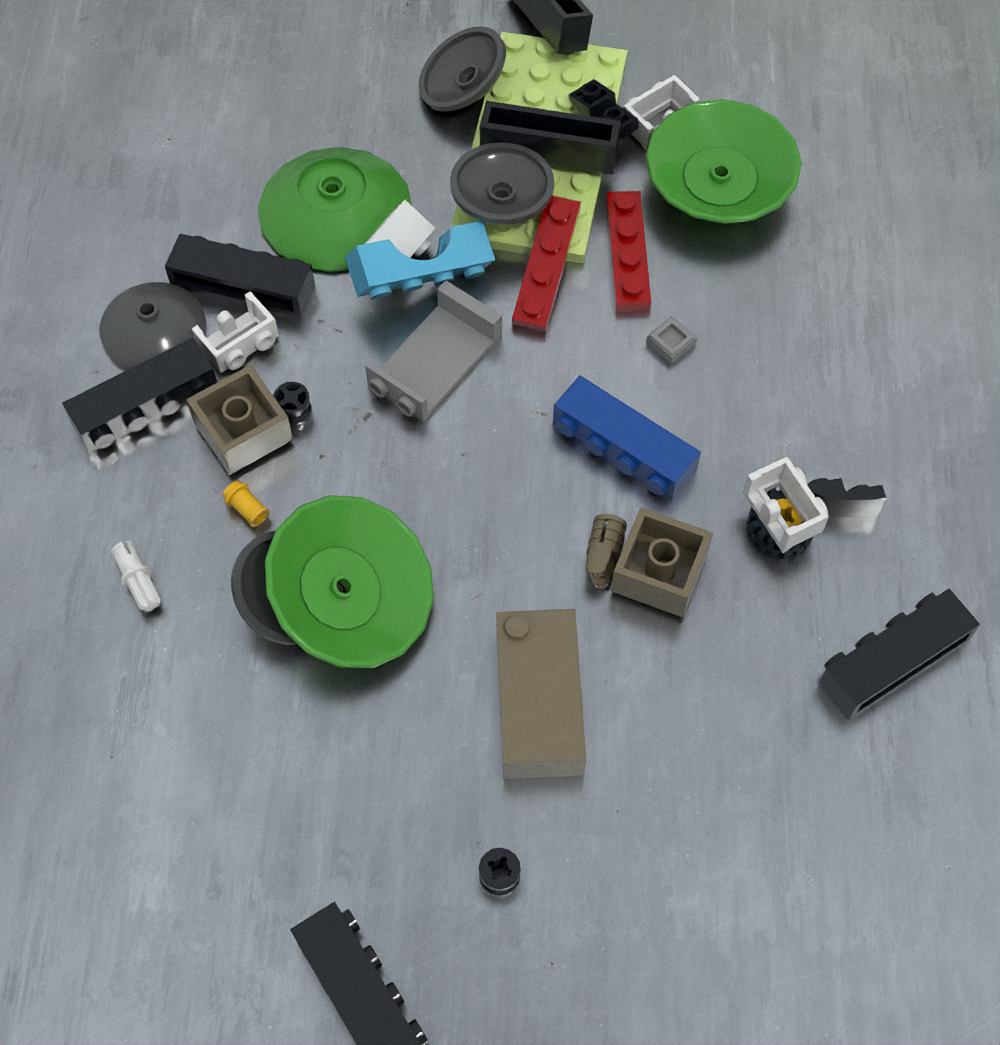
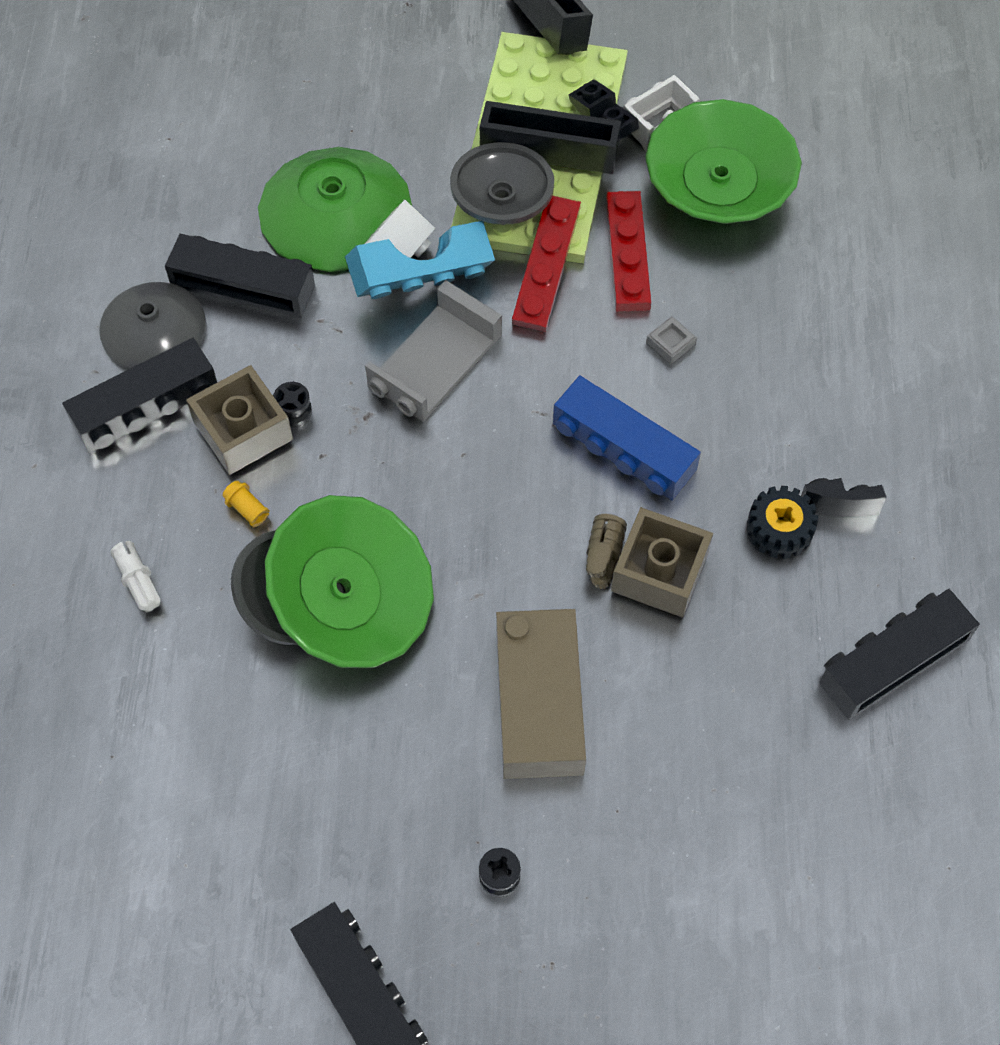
white window [192,292,279,373] -> none
dark grey dish [419,26,506,111] -> none
white window [743,457,829,553] -> none

